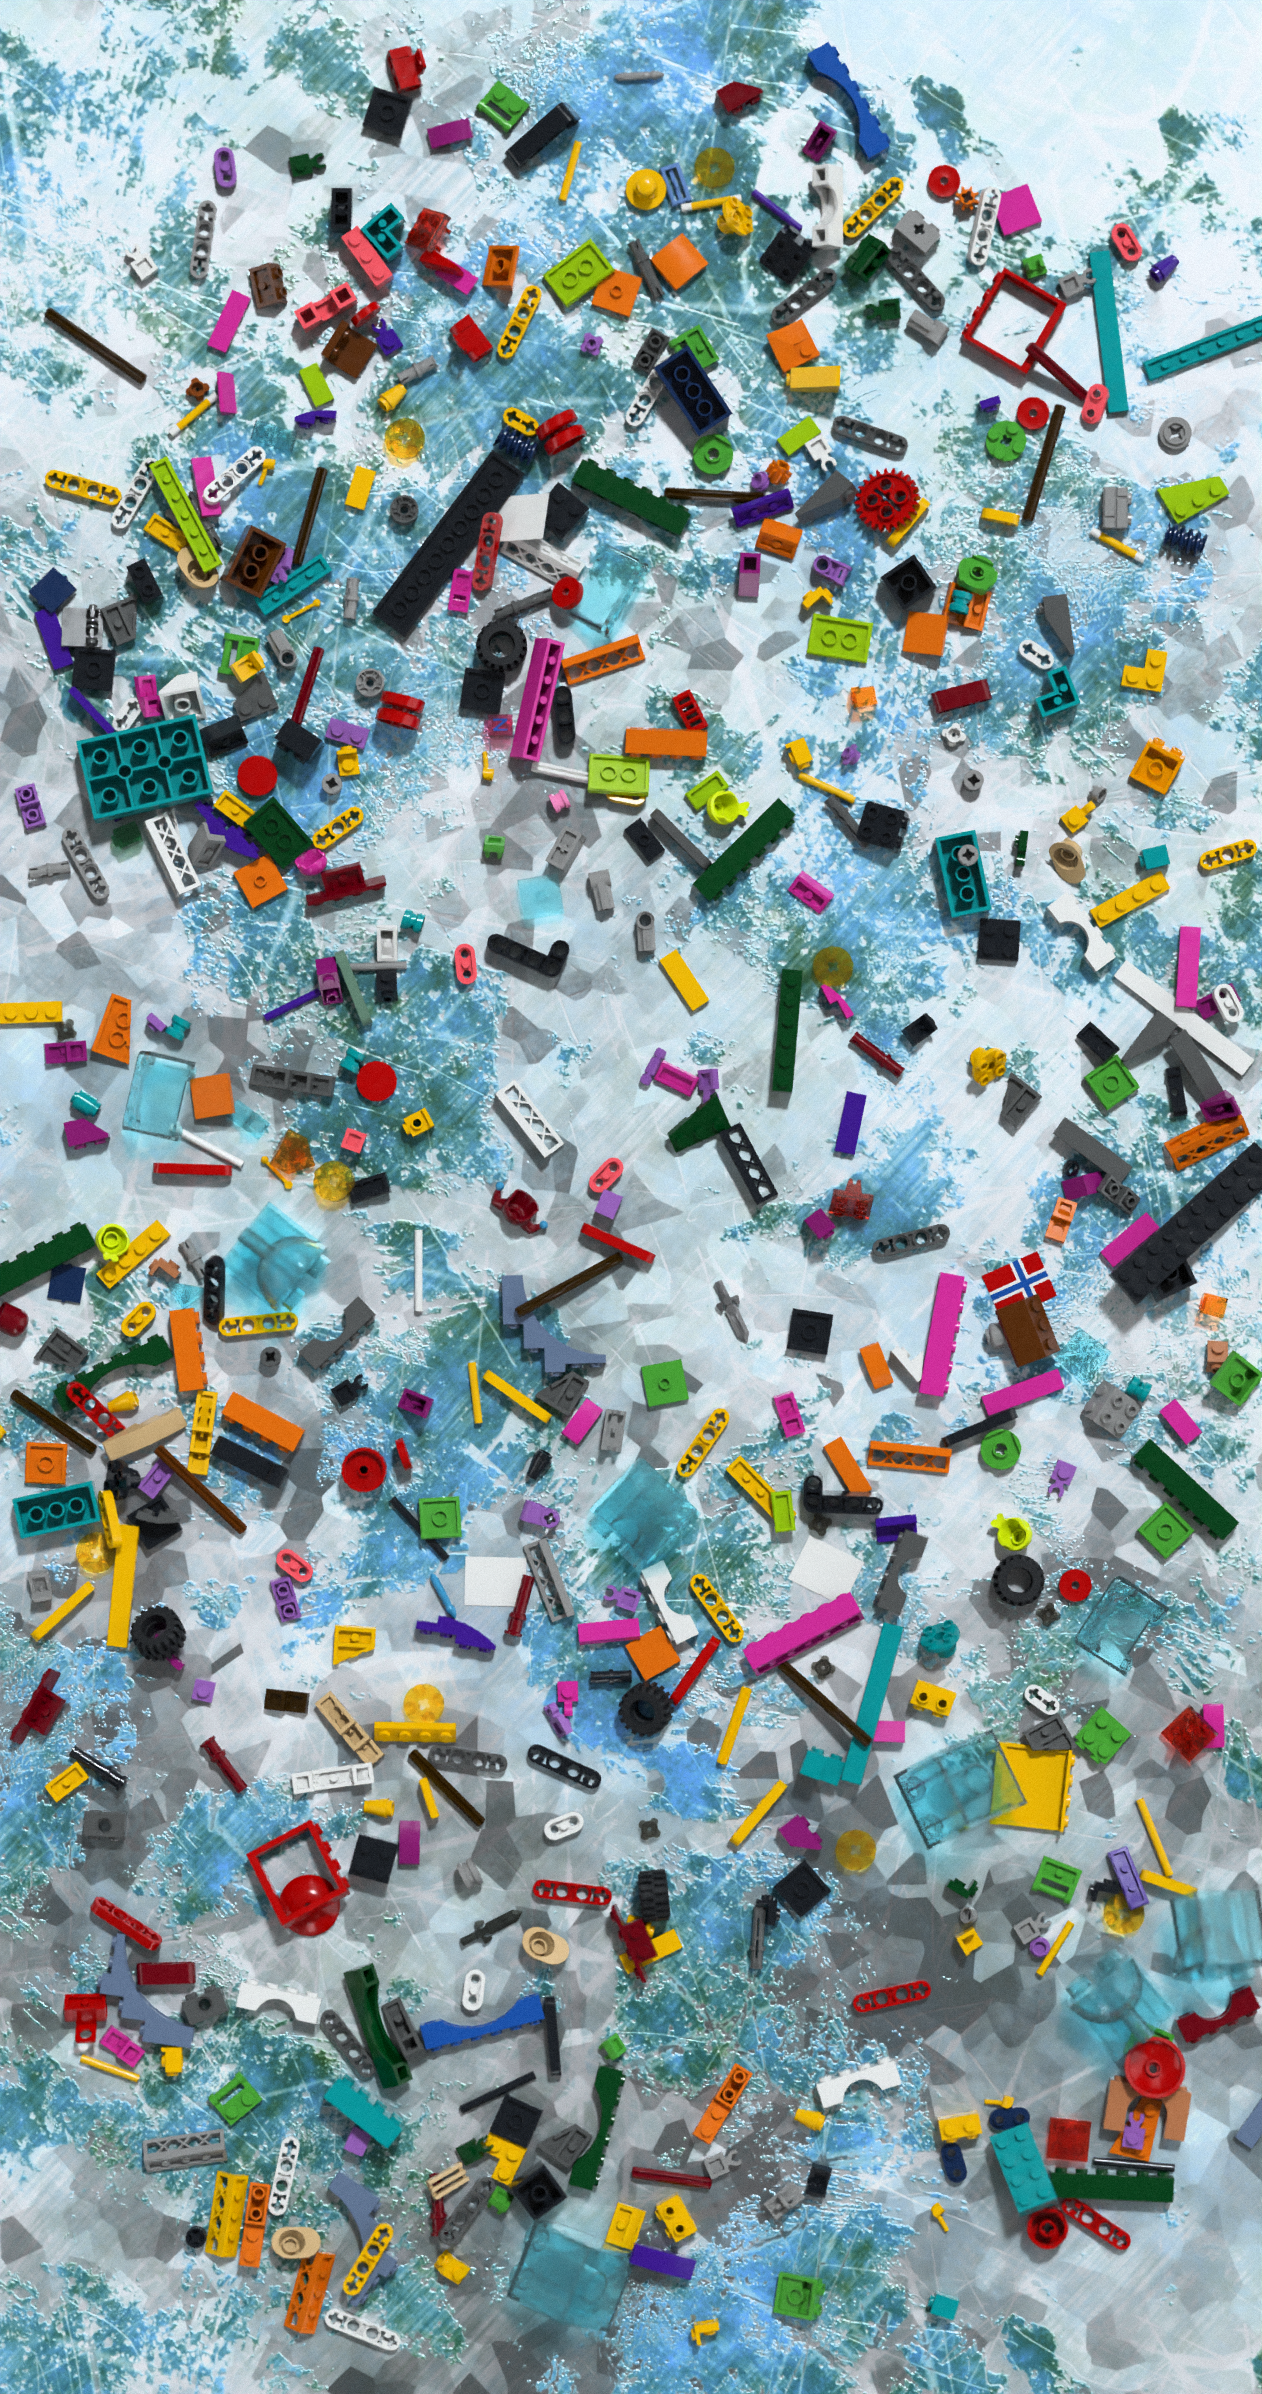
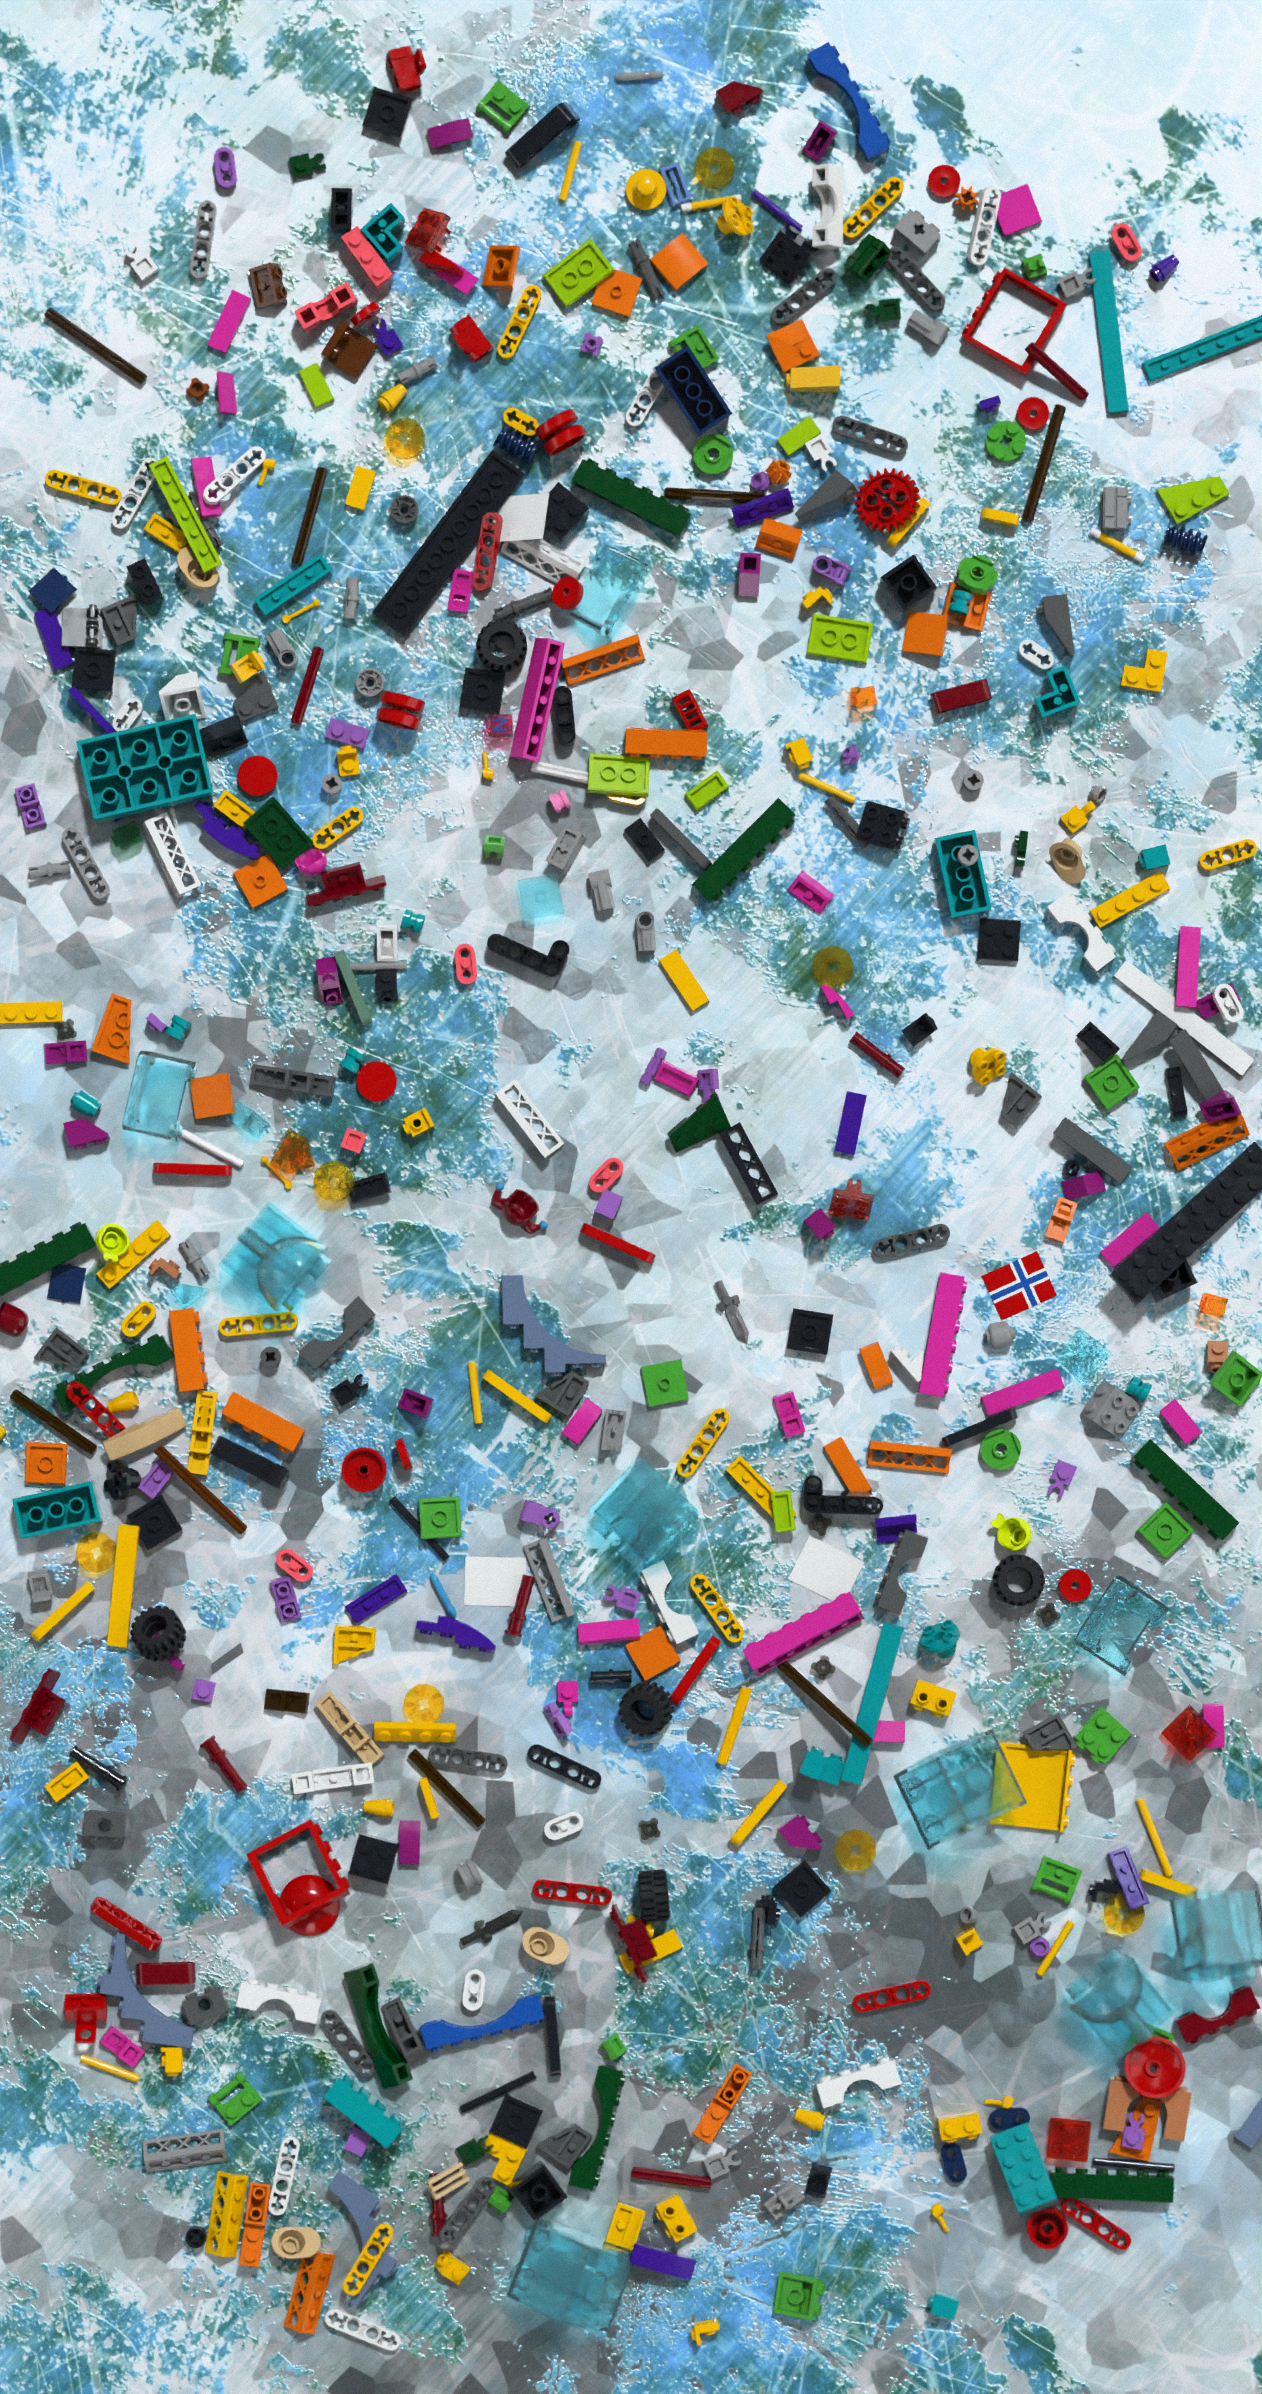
yellow beam [98,1490,122,1549] -> none
dark pink slope [134,674,163,717] -> none
dark grey slope [135,1508,180,1524] -> none
yellow bar [168,392,219,437] -> none
light grey panel [187,822,226,868] -> none
black beam [204,1255,225,1325] -> none
reddish brown slope [220,525,287,598] -> none
dark purple bar [264,988,321,1022] -> none
medium lavender plate [271,547,294,584] -> none
black brick [274,718,324,765] -> none
dark purple slope [294,410,338,429] -> none
white bar [414,1230,423,1311] -> none
dark brown axle [515,1252,624,1317] -> none
black cone [526,1448,553,1480] -> none
dark grey slope [632,327,670,374] -> none
neon yellow hat [706,790,750,825] -> none
dark green arch [771,969,803,1093] -> none
white plate [942,723,966,747] -> none
dark green bracket [945,1878,979,1899] -> none
reddish brown slope [995,1294,1060,1368] -> none
white beam [1024,1684,1059,1715] -> none
coral plate [1081,384,1109,424] -> none
dark grey slope [1096,1174,1141,1215] -> none
light orange plate [1129,737,1185,795] -> none
light grey gear [1159,417,1192,449] -> none
none -> dark purple tile [345,1574,408,1623]

